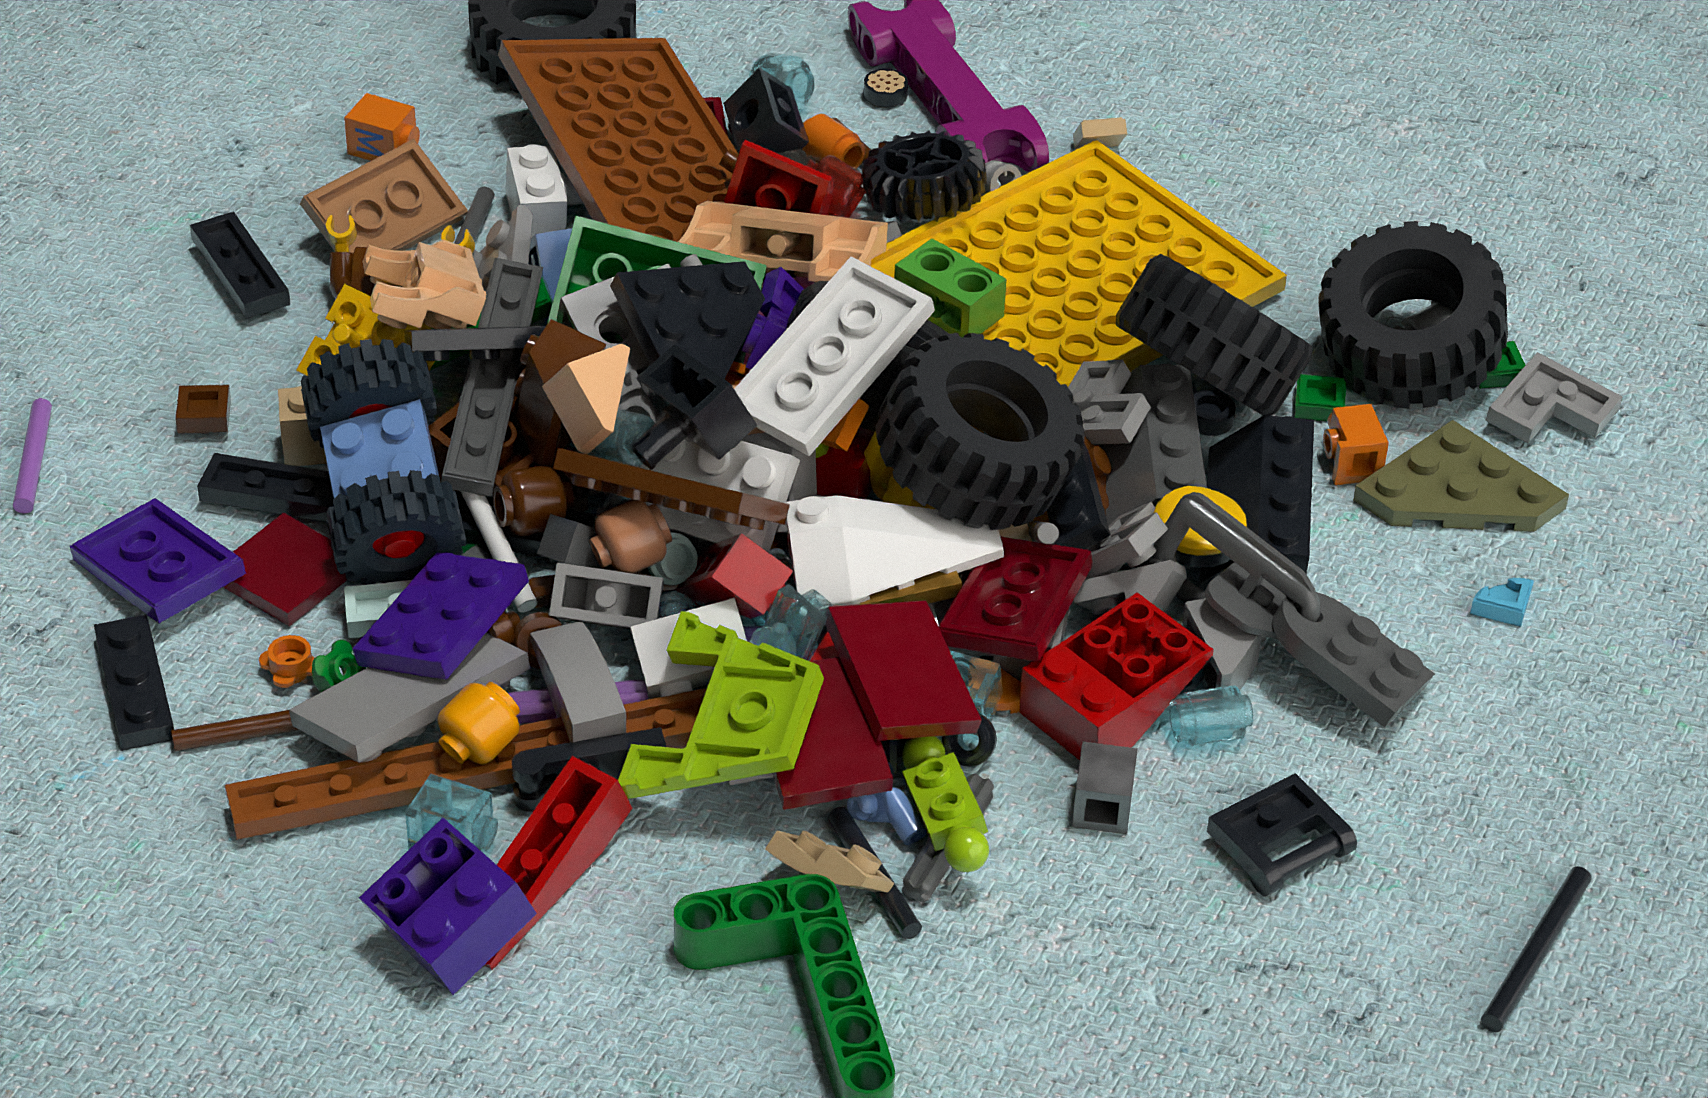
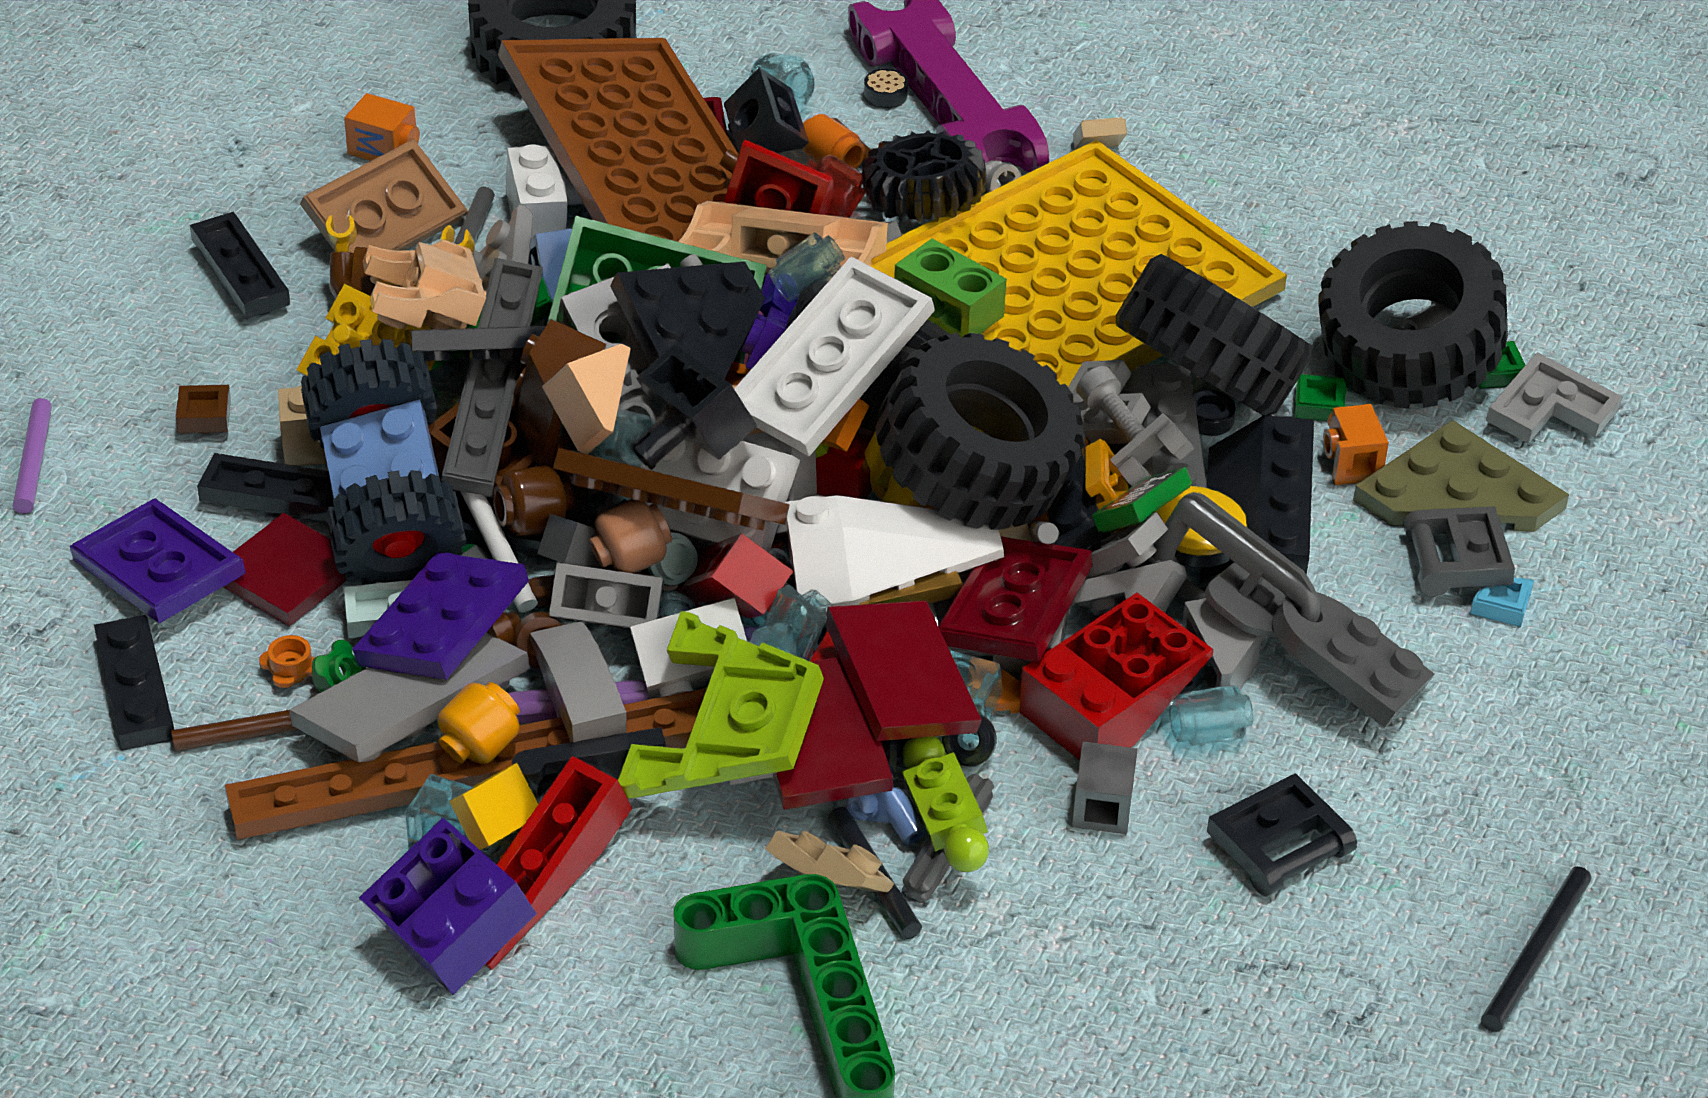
none -> yellow slope [449,763,538,850]
none -> clear light blue brick [769,232,845,303]
none -> light grey bar [1076,366,1194,487]
none -> light orange tile [1086,439,1128,509]
none -> green tile [1092,467,1192,533]
none -> dark grey plate [1403,506,1515,597]

